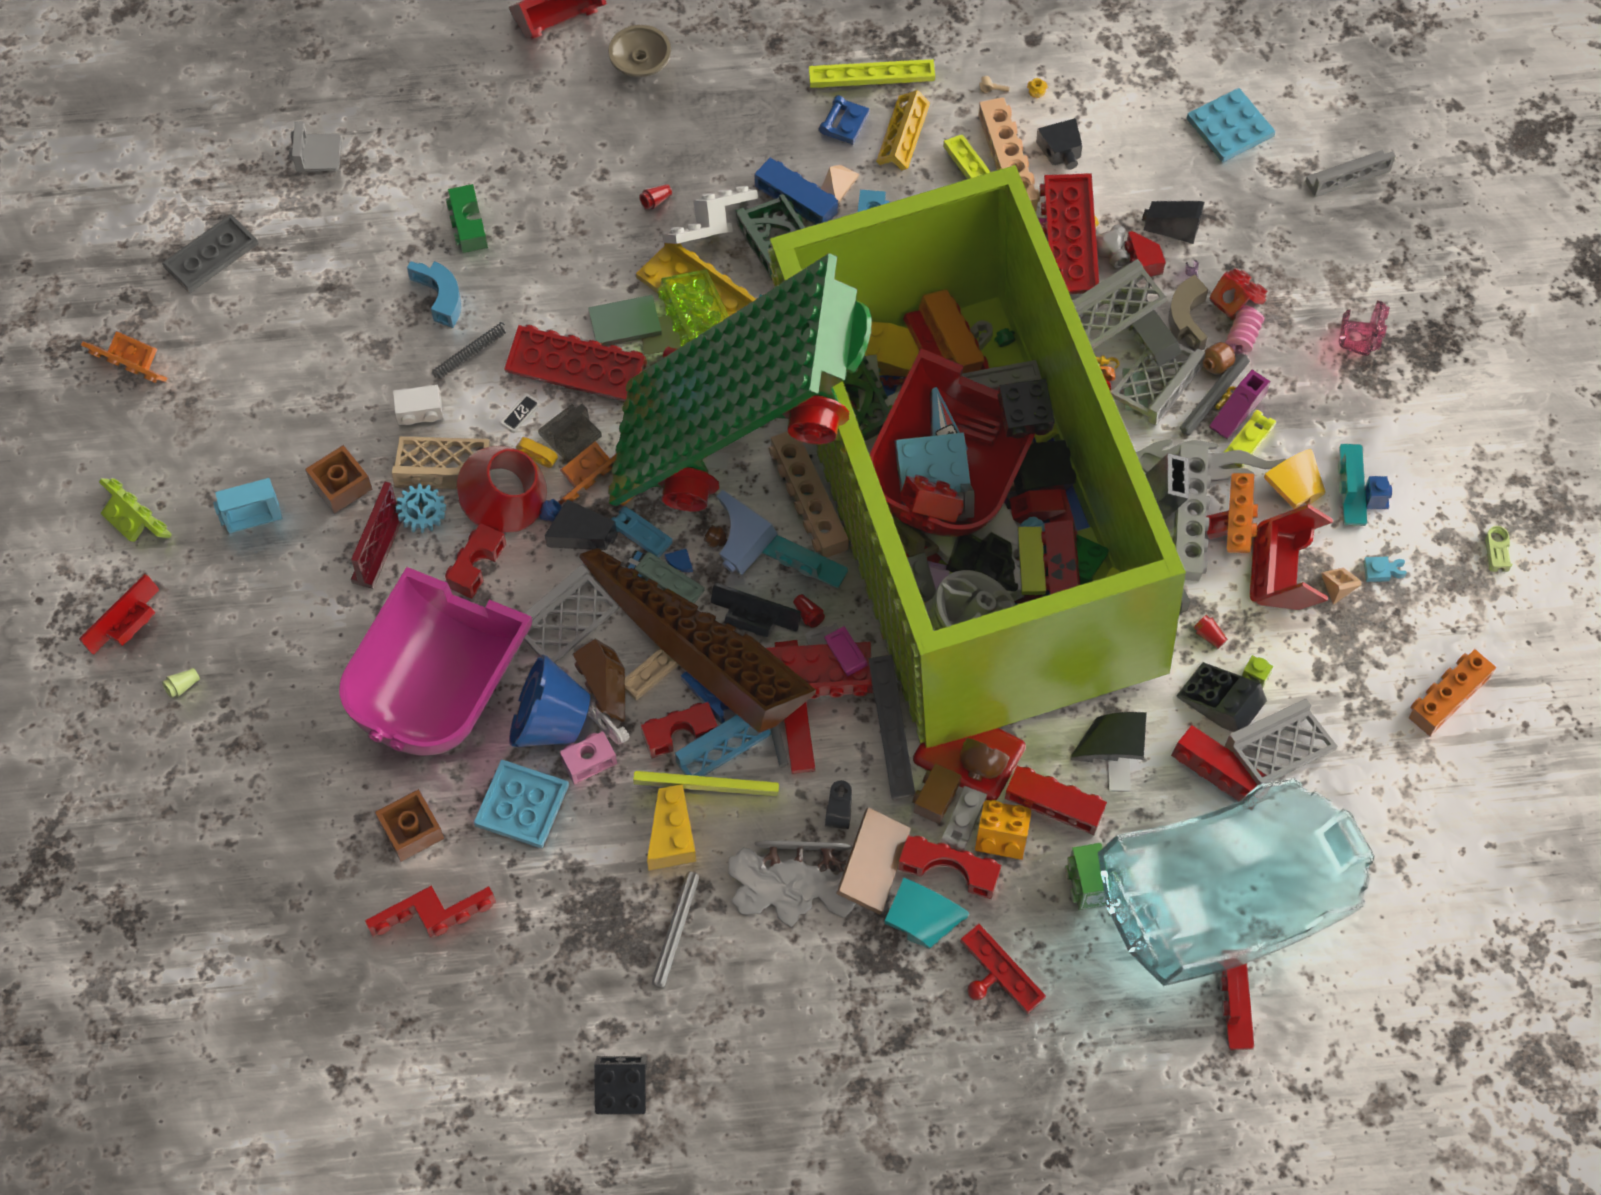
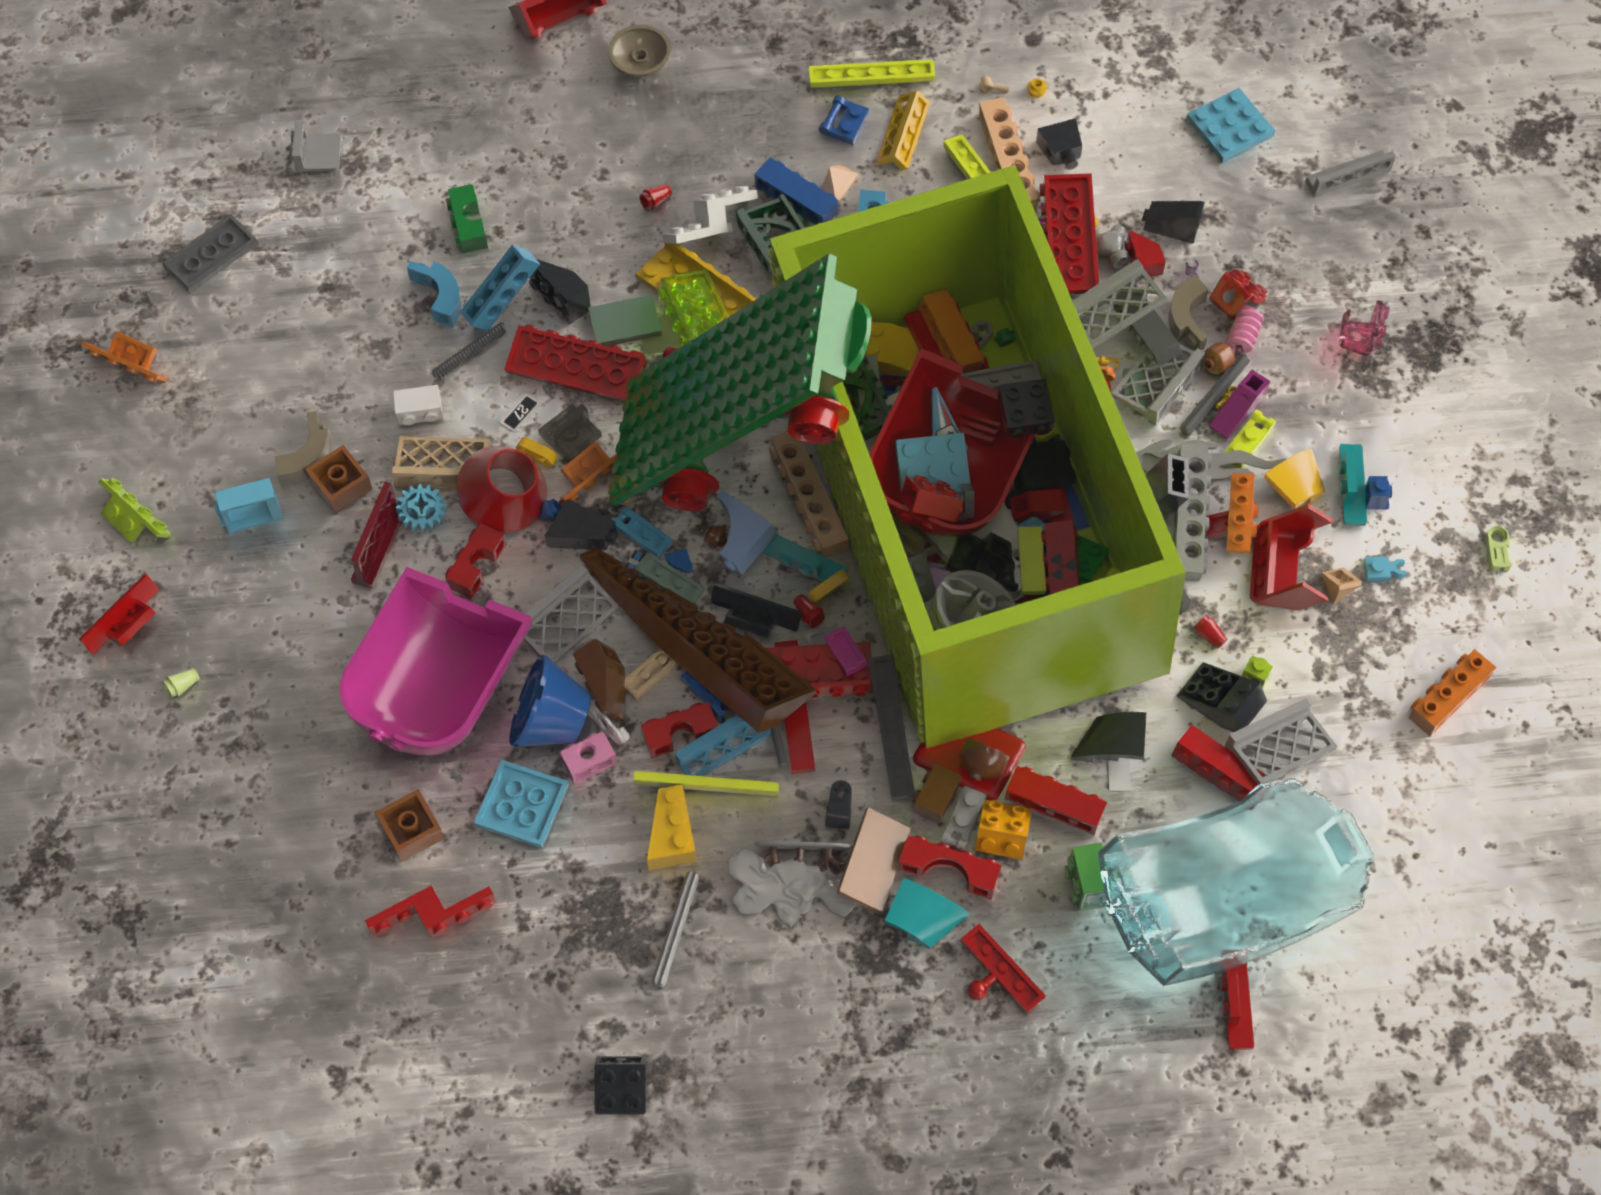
none -> dark tan arch [275,411,331,487]
none -> dark azure brick [460,244,540,331]
none -> black slope [529,259,591,324]
none -> yellow beam [808,569,850,603]

